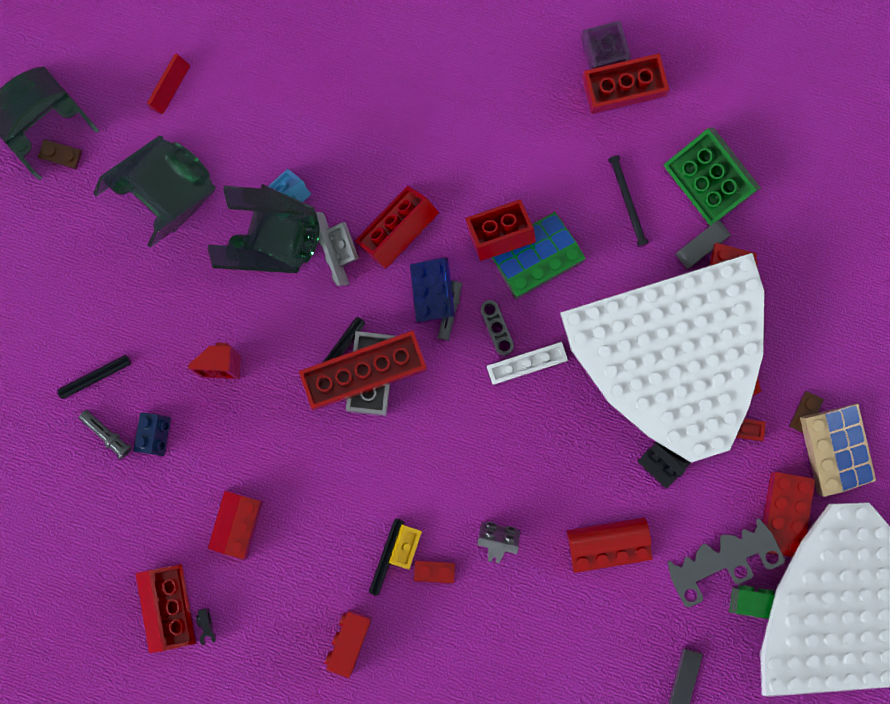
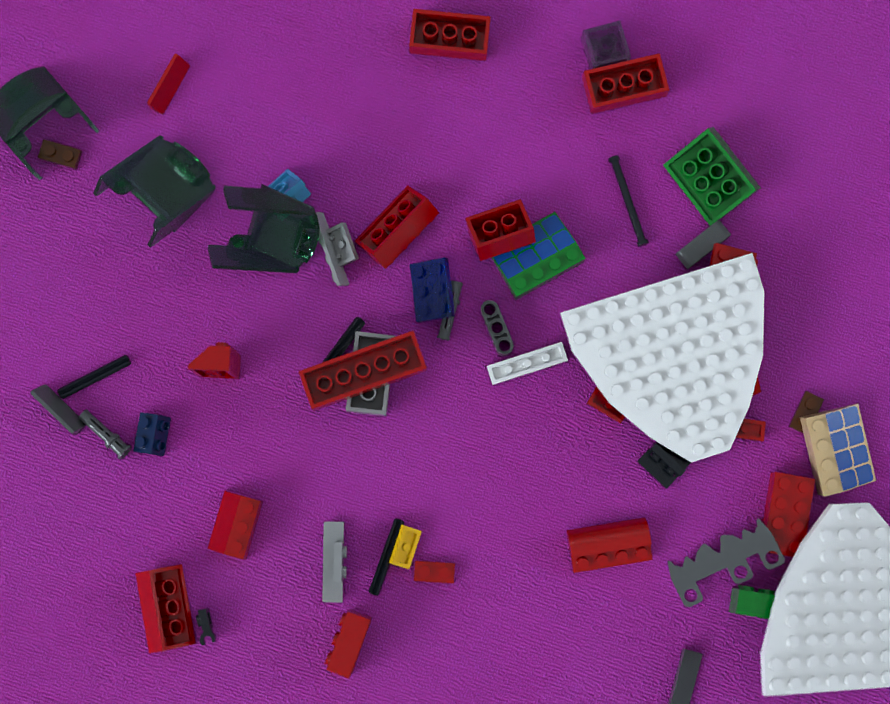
flat silver plate [477,522,520,563] -> none
none -> dark grey slope [30,384,86,435]
none -> light grey bracket [322,522,347,603]
none -> red brick [409,9,491,61]
none -> red plate [586,386,625,424]

